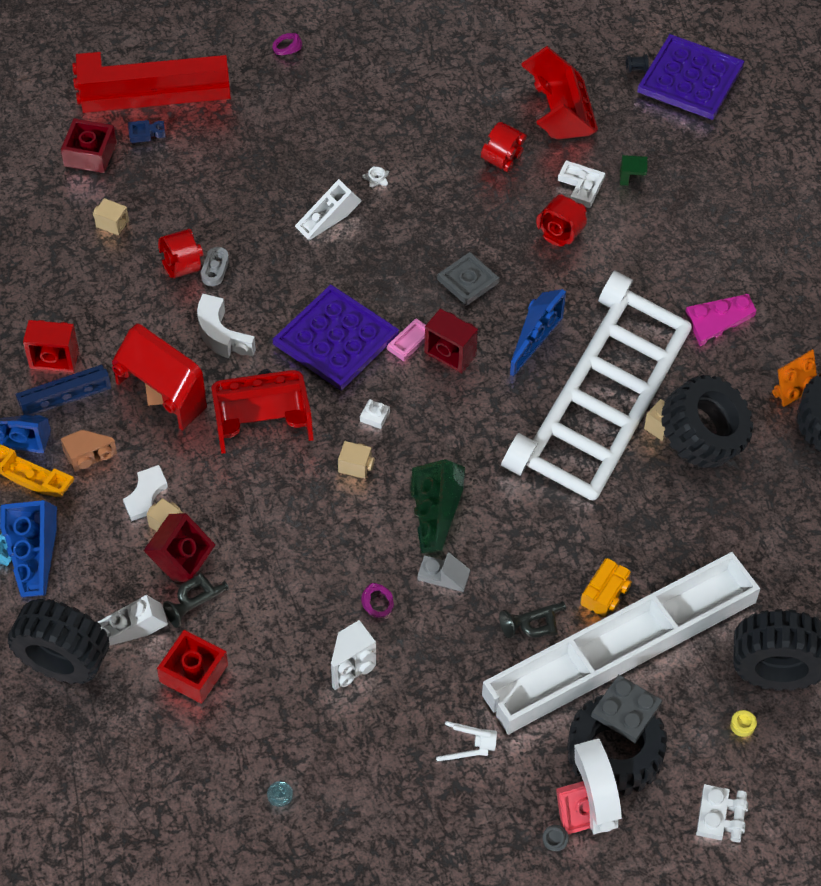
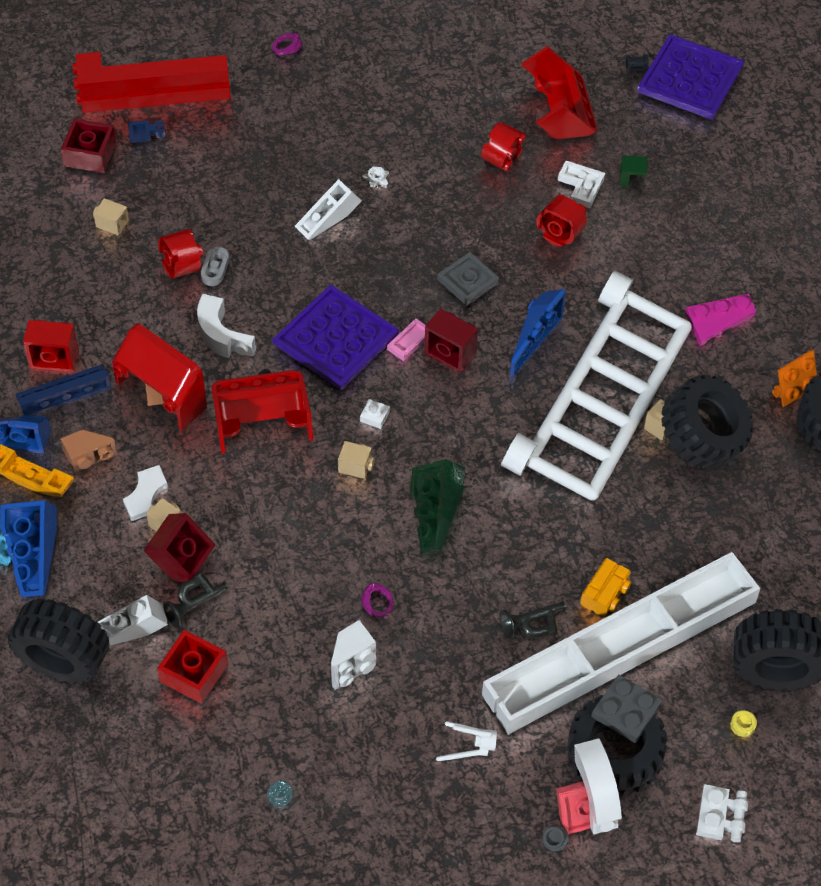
light grey slope [417,553,470,592] -> none

